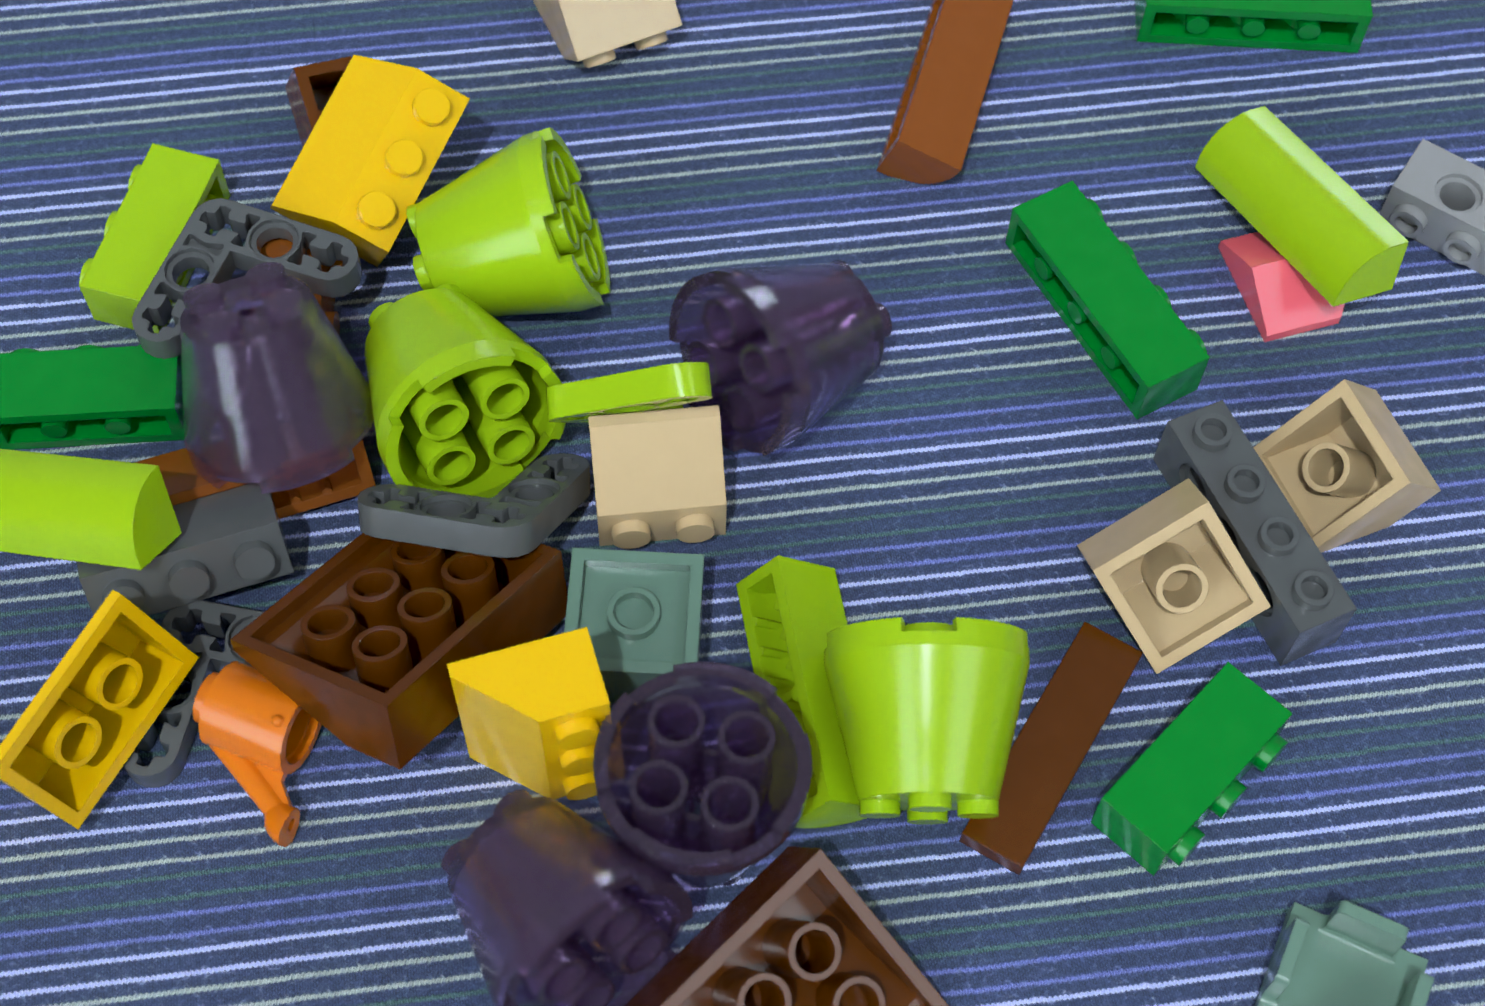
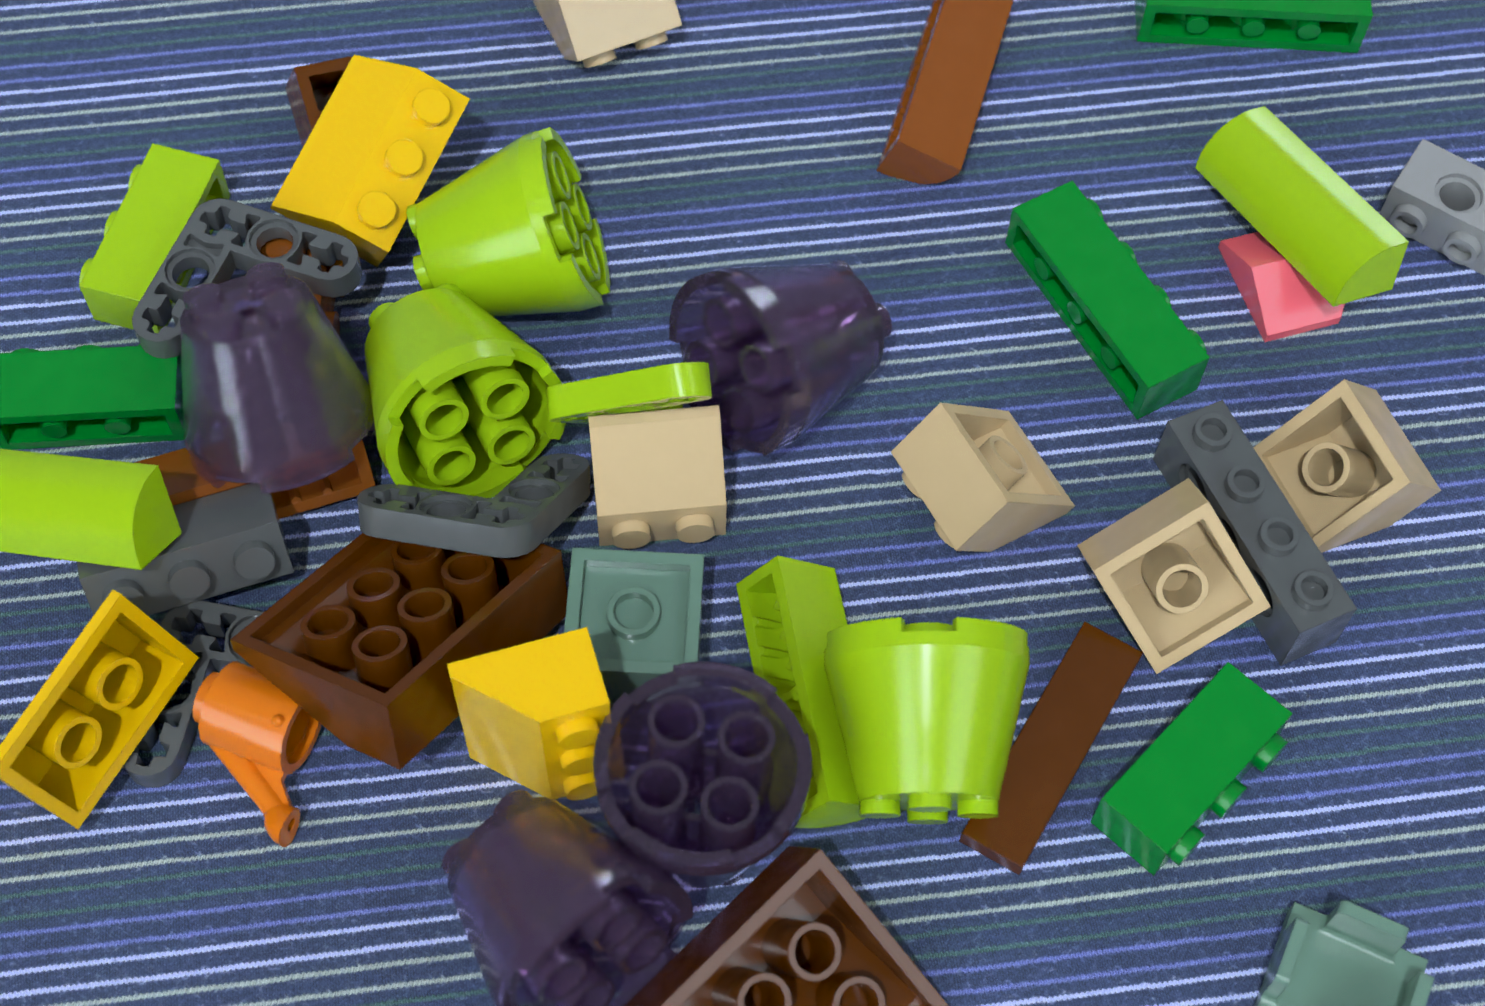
none -> tan slope [891,402,1075,552]

